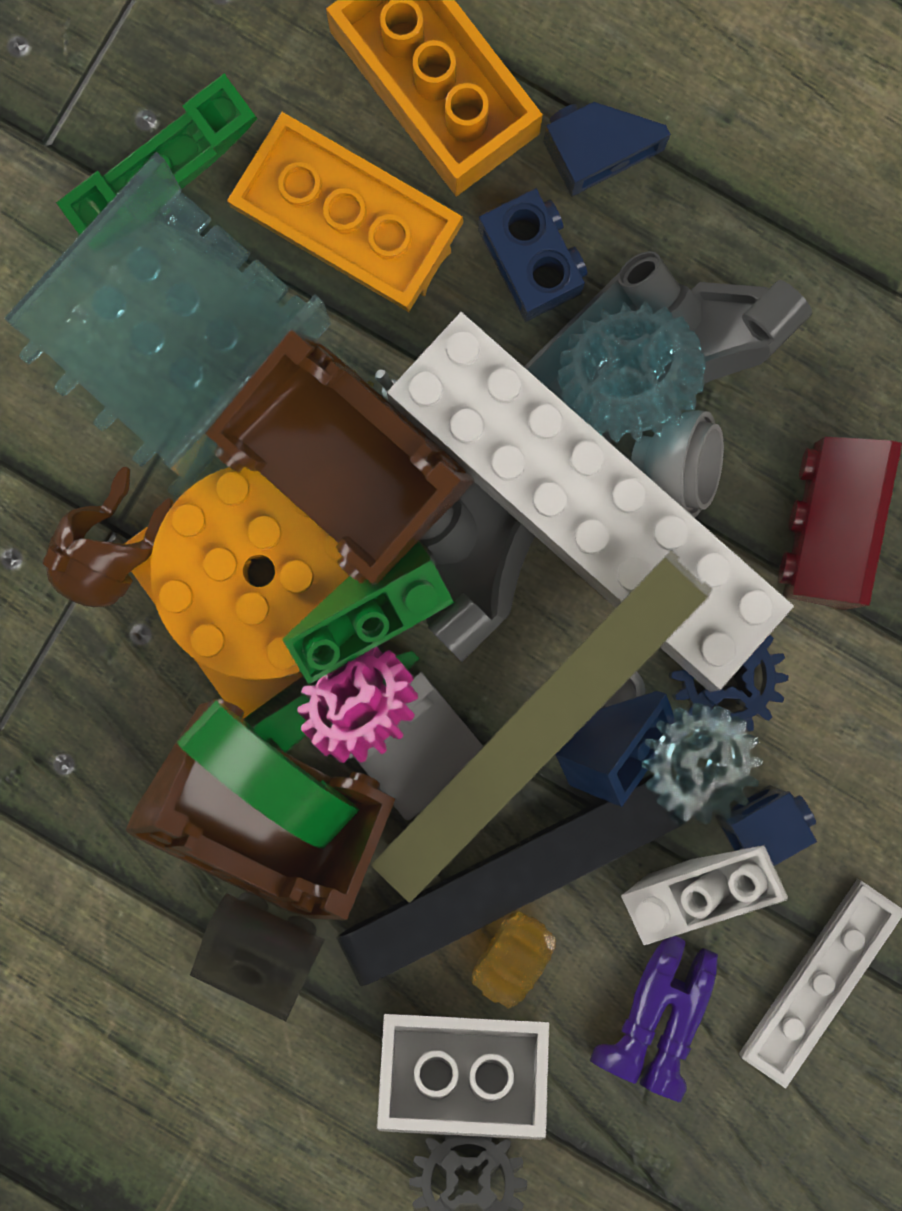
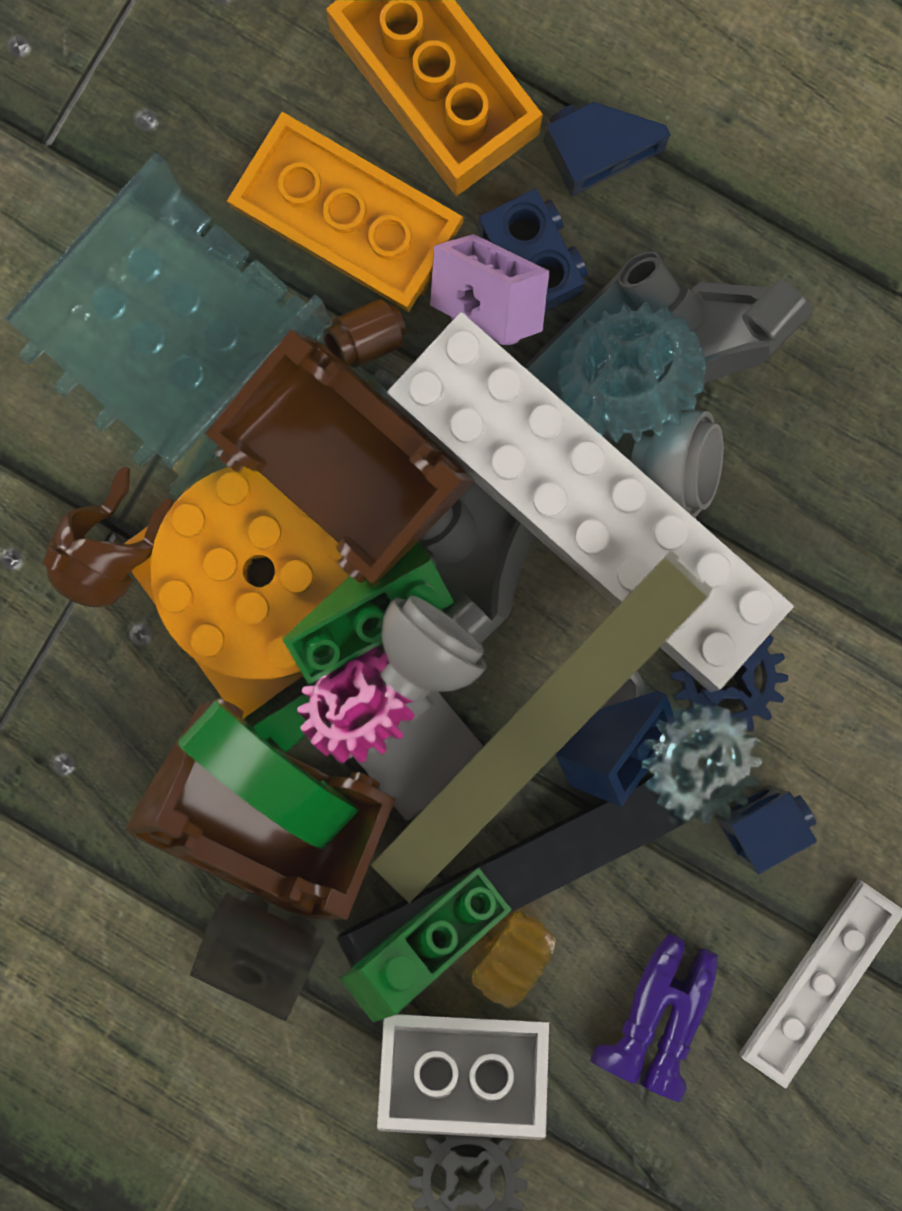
green slope [56,73,258,247] -> none
white slope [621,845,788,945] -> none
dark red slope [778,436,902,610] -> none
none -> reddish brown brick [323,299,406,368]
none -> green slope [339,867,512,1022]
none -> light grey piece [381,596,487,702]
none -> lavender brick [430,234,549,345]

